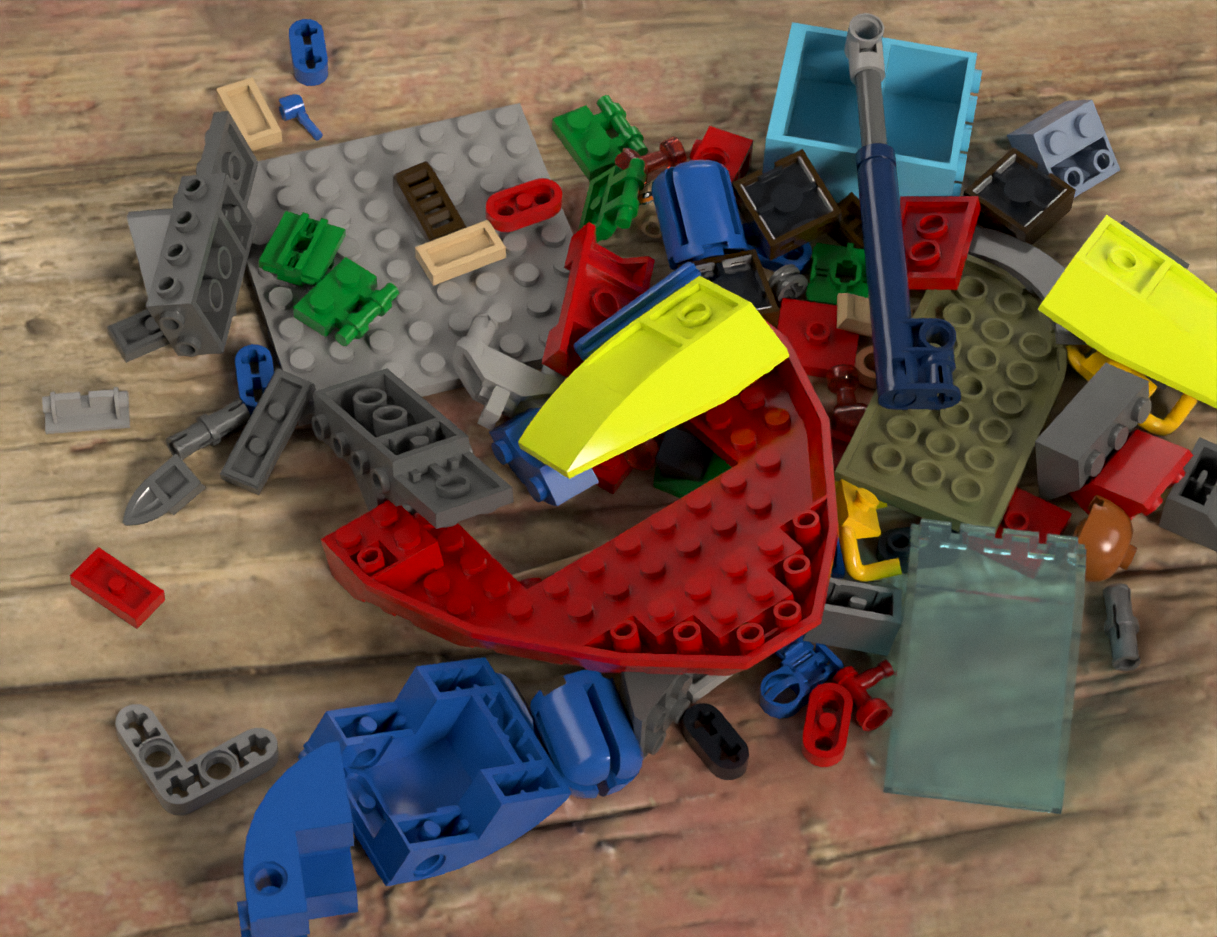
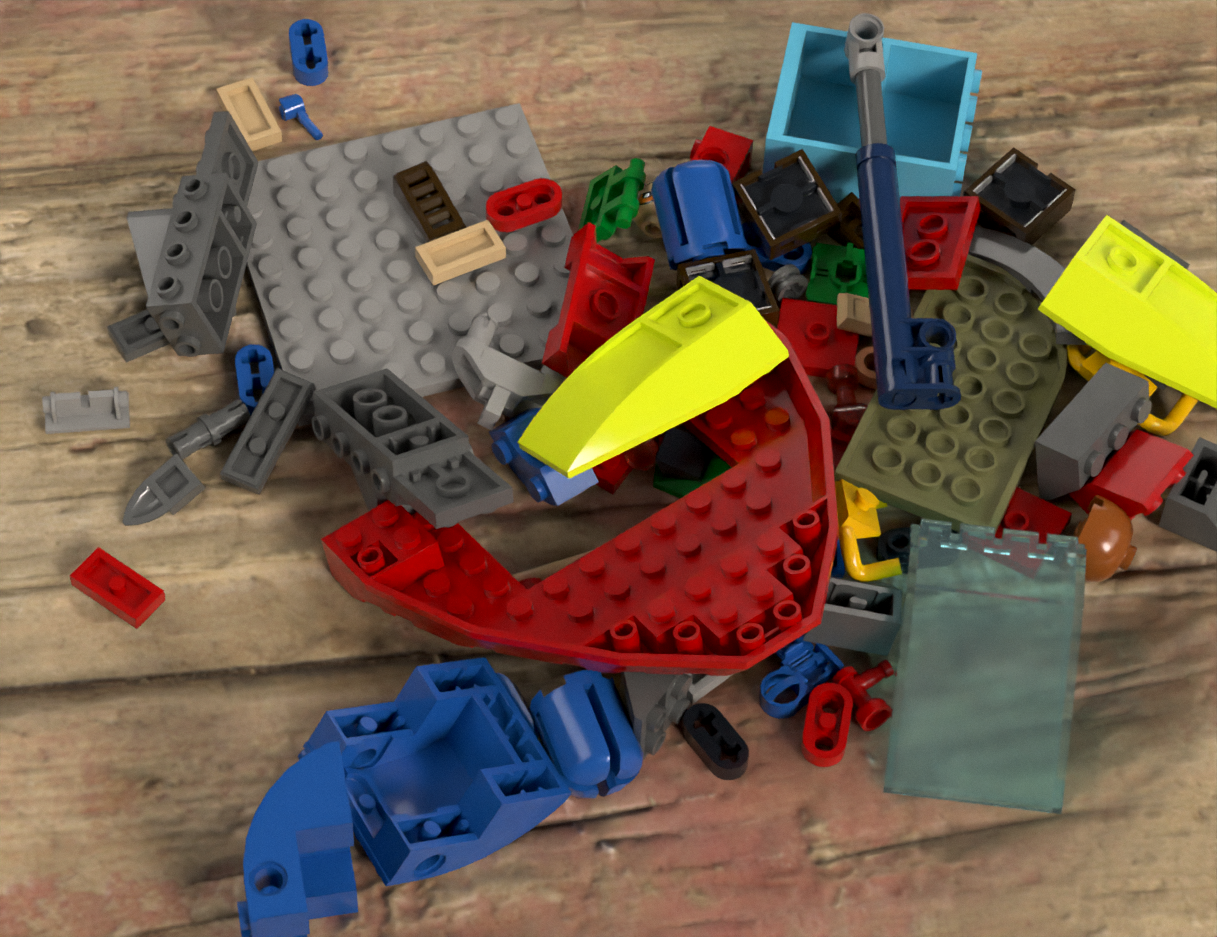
light grey beam [115,704,279,815] -> none
green piece [259,211,346,287] -> none
green plate [293,257,399,347] -> none
green plate [552,95,648,182] -> none
blue axle [573,262,701,361] -> none
clear red leg [615,136,687,192] -> none
sand blue slope [1007,99,1120,198] -> none
flat silver pin [1103,583,1141,671] -> none

